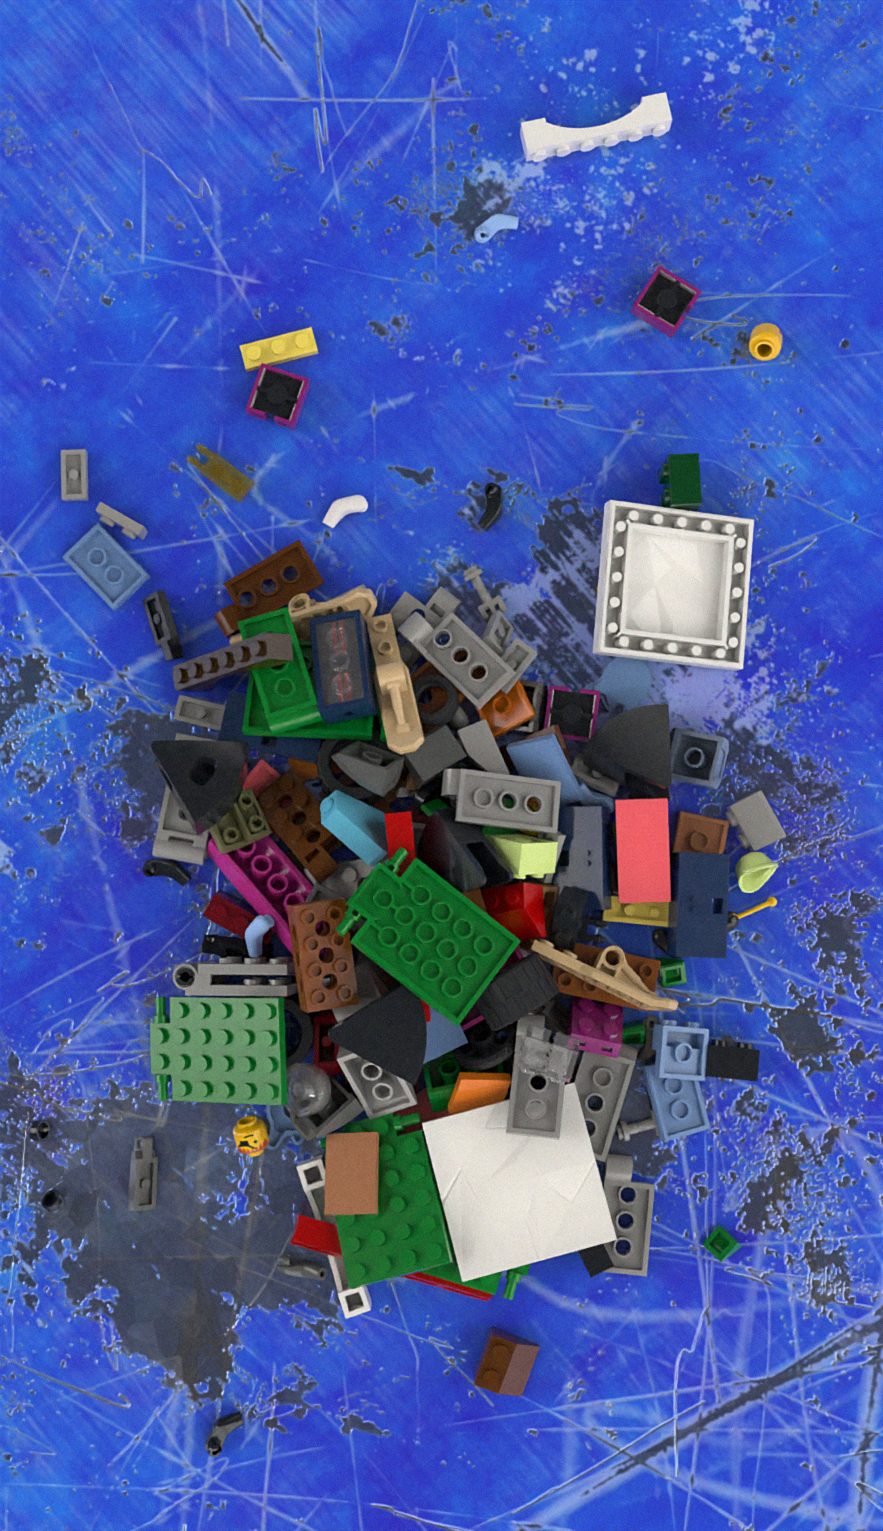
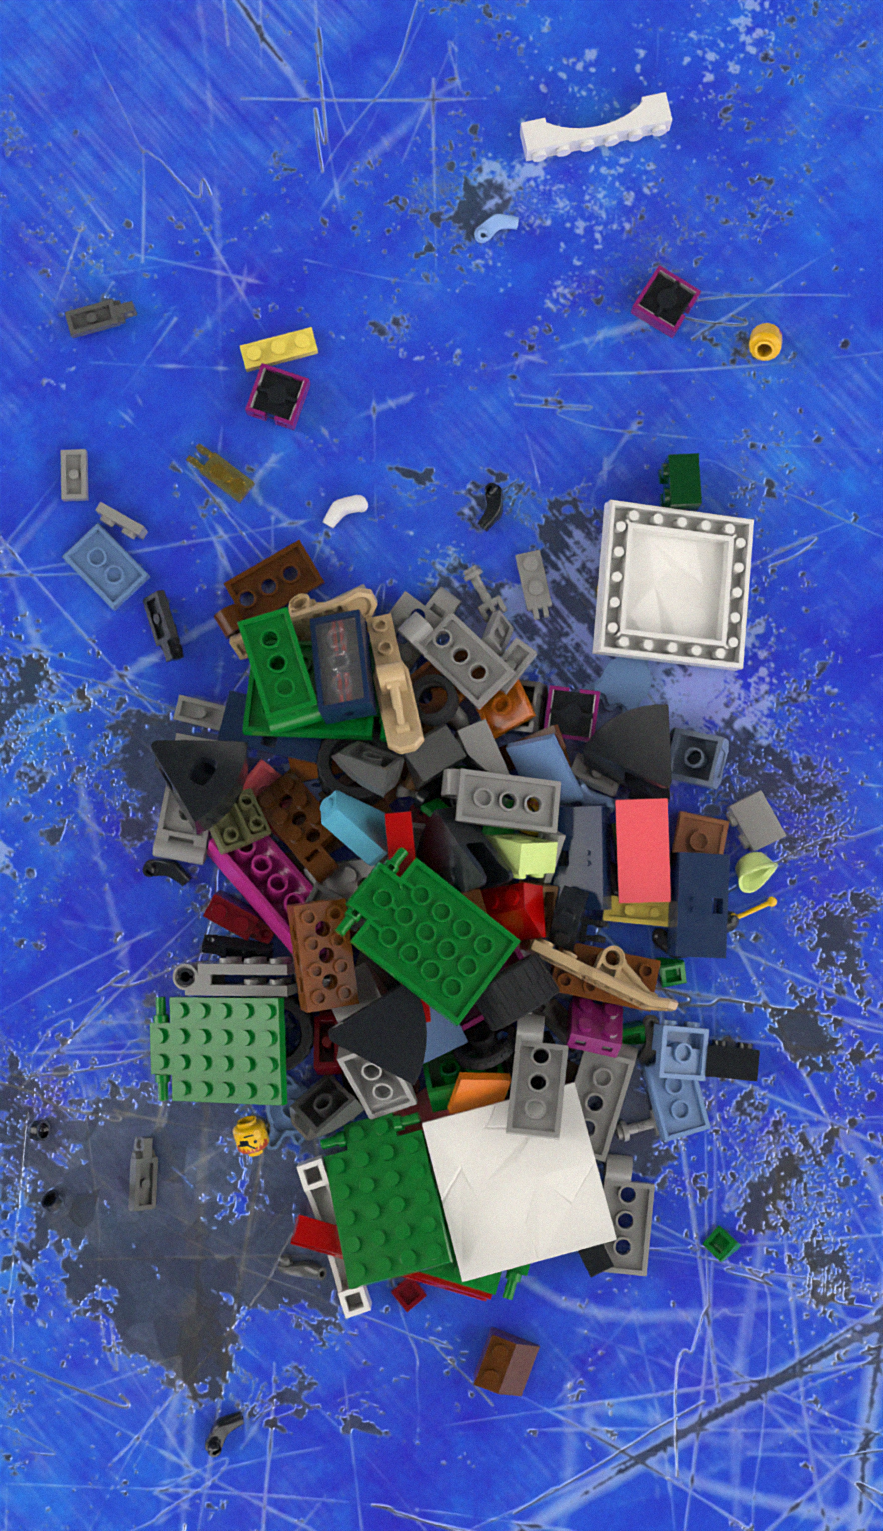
dark brown arch [173,632,293,692] -> none
light blue arm [245,914,275,957] -> none
clear cylinder [285,1063,331,1116] -> none
nougat tile [324,1132,379,1215] -> none
clear piece [517,1023,580,1084] -> none
none -> dark grey hinge [65,299,137,338]
none -> dark red plate [391,1278,427,1312]
none -> light grey hinge [515,550,552,620]

